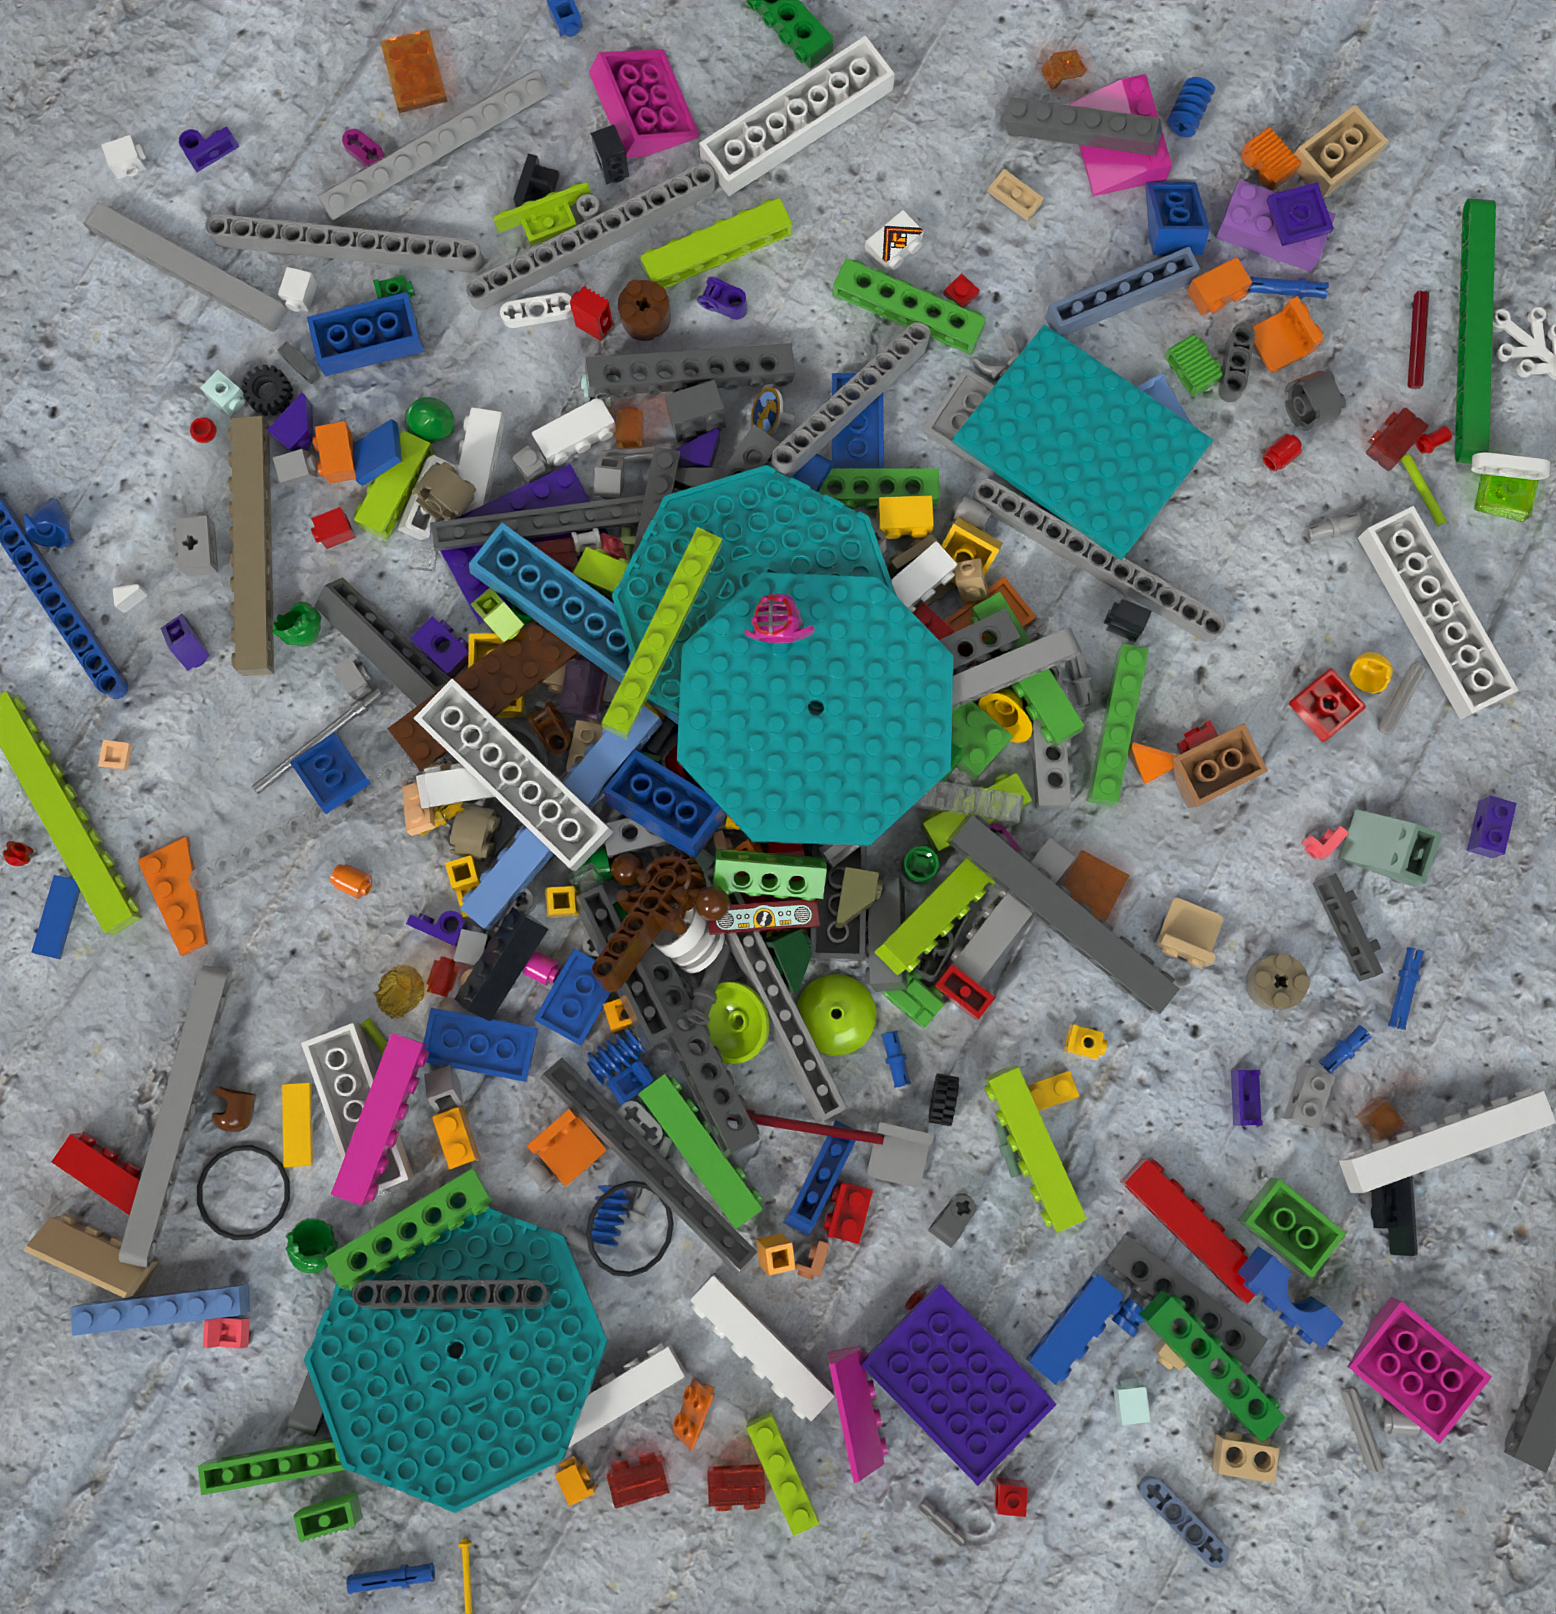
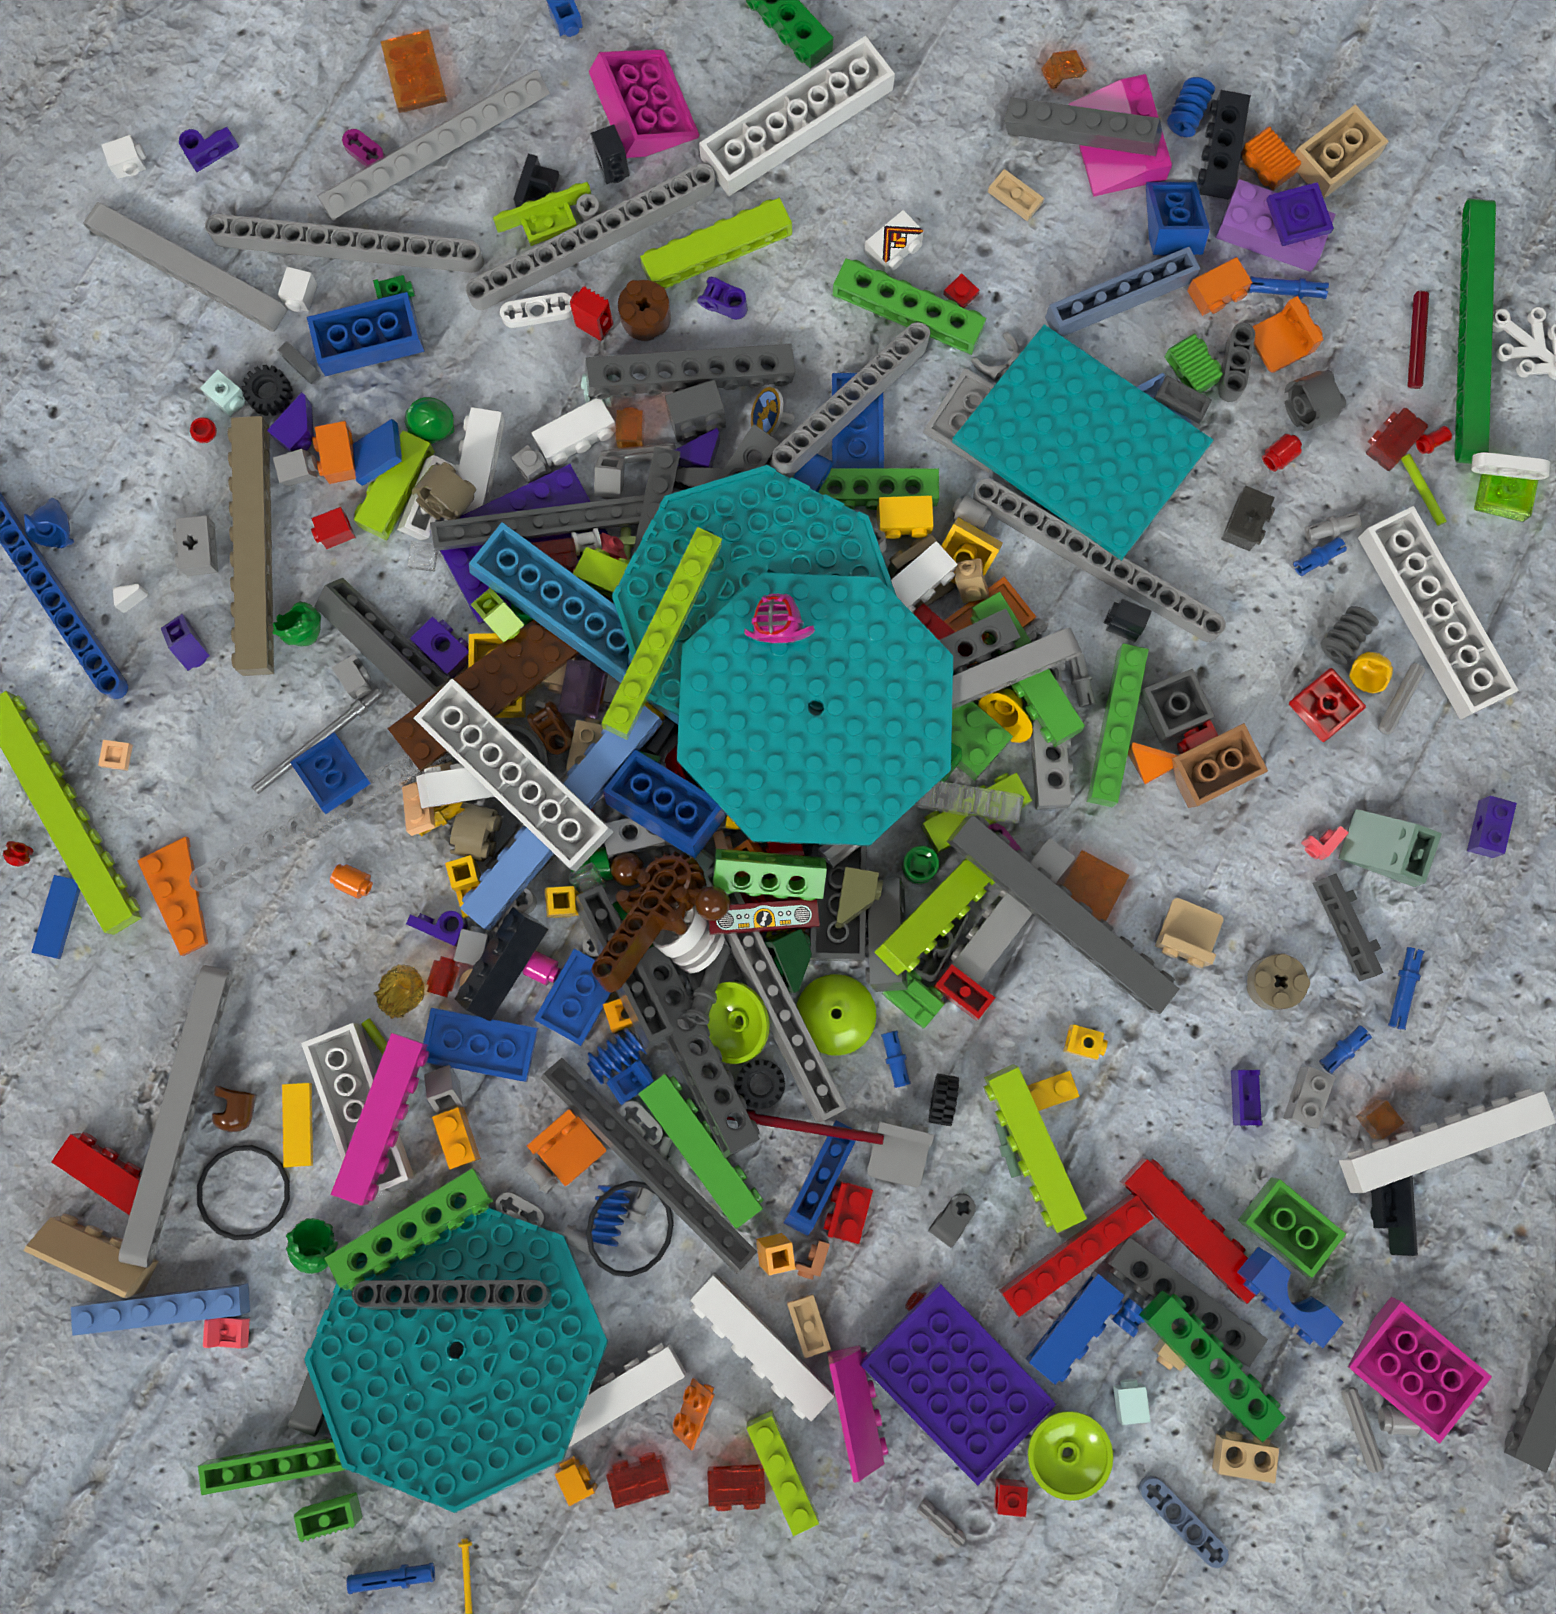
none -> light grey beam [495,1192,546,1227]
none -> black tyre [736,1059,785,1109]
none -> tan plate [787,1294,831,1359]
none -> red brick [999,1193,1154,1317]
none -> lime dish [1027,1411,1113,1501]
none -> dark grey brick [1139,668,1215,743]
none -> dark grey plate [1154,375,1212,424]
none -> black brick [1197,90,1251,200]
none -> clear smoke brick [1221,485,1275,551]
none -> blue pin [1293,537,1347,576]
none -> dark grey piece [1320,606,1379,665]

